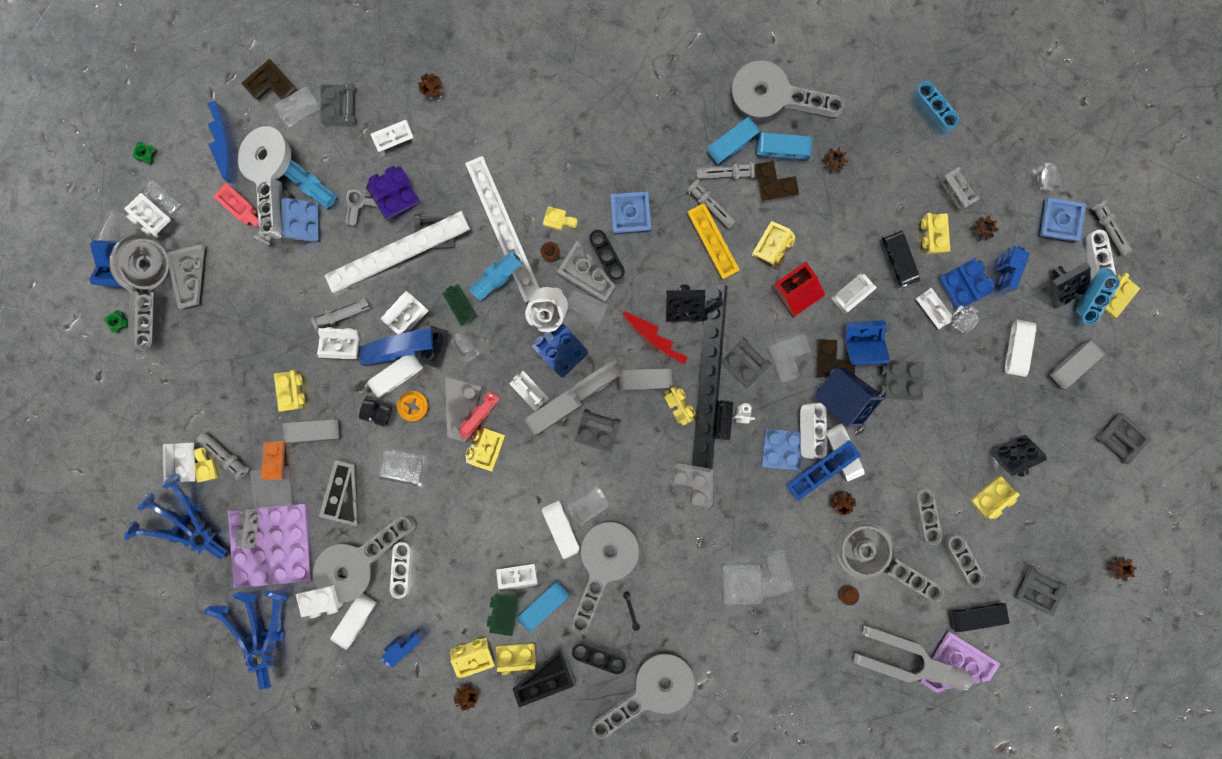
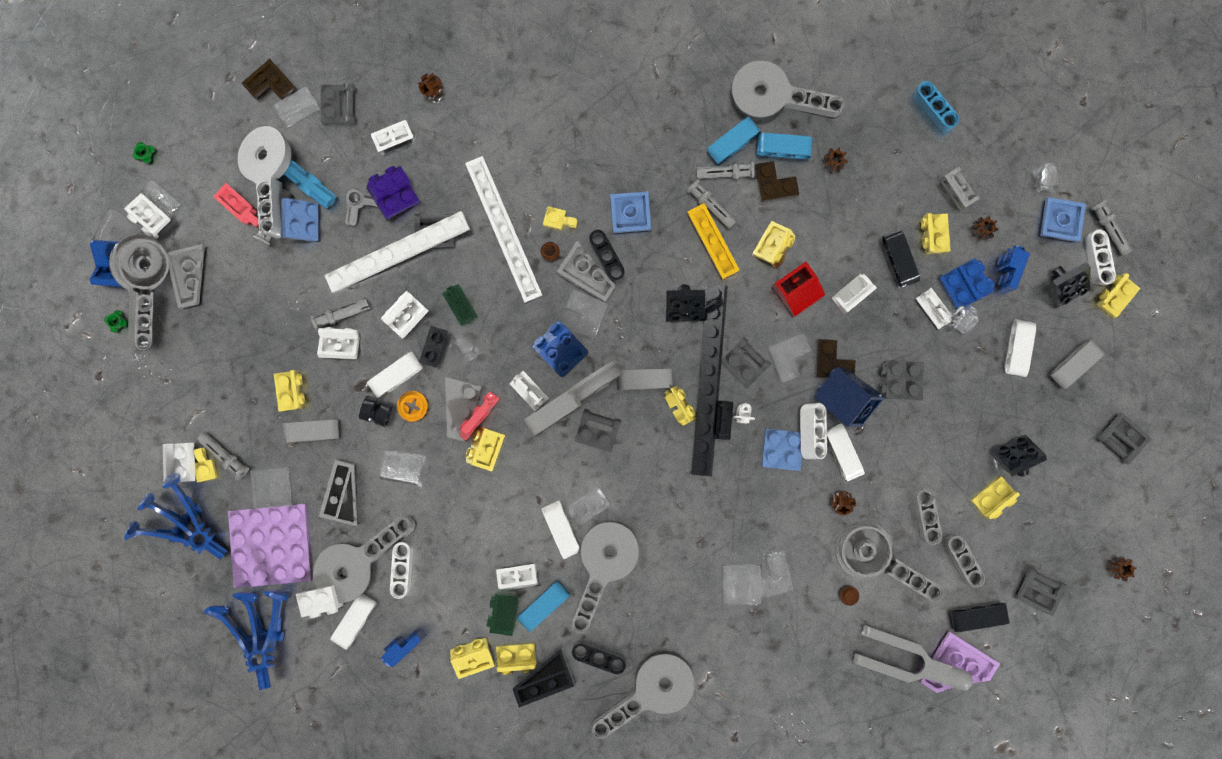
blue slope [207,101,233,183] -> none
light grey hinge [235,508,260,549] -> none
orange plate [261,441,285,481] -> none
blue slope [360,328,433,365] -> none
reddish brown gear [453,685,478,711] -> none
dark azure piece [470,251,523,300] -> none
white brick [525,287,568,332] -> none
red slope [623,311,688,365] -> none
black hinge [623,592,640,631] -> none
light grey plate [674,463,713,508] -> none
blue slope [786,440,862,501] -> none
blue bracket [845,320,890,365] -> none
dark azure beam [1076,268,1120,325] -> none

